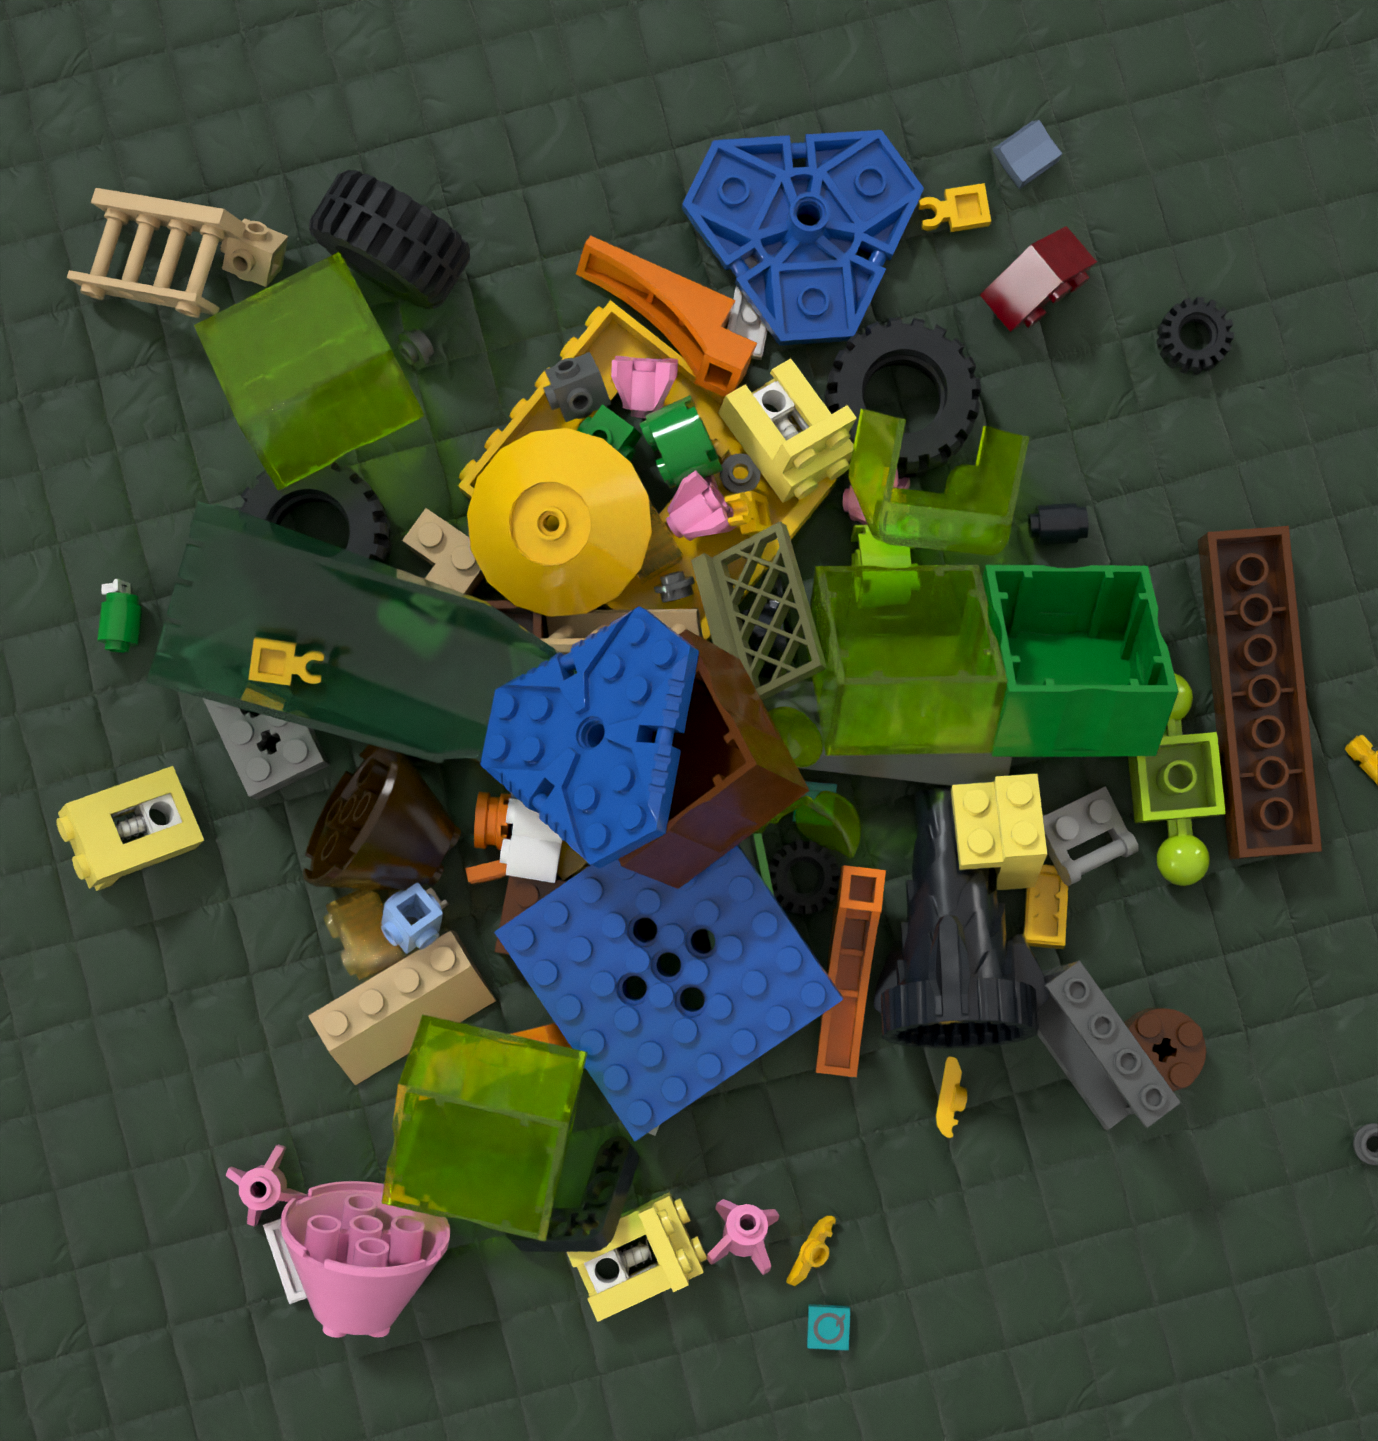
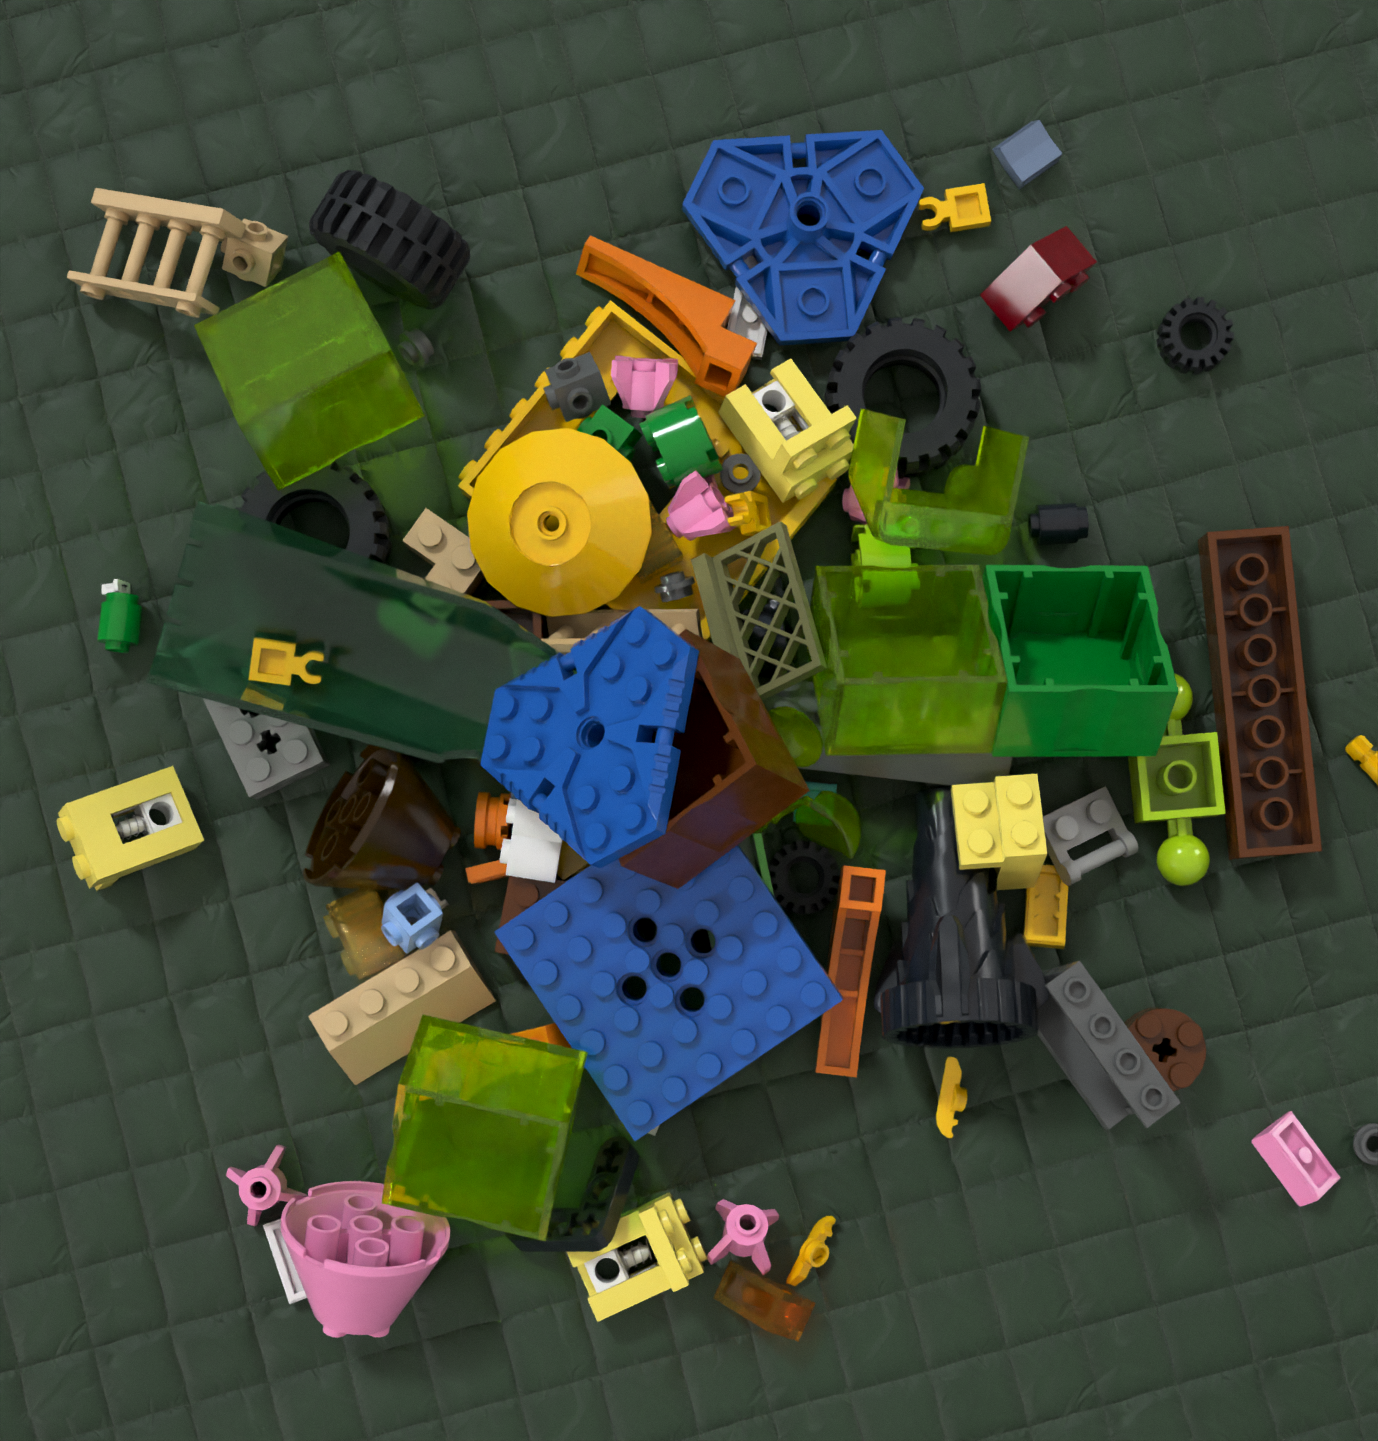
teal tile [807,1304,850,1350] -> none
none -> clear orange slope [713,1260,816,1342]
none -> bright pink slope [1252,1111,1341,1206]

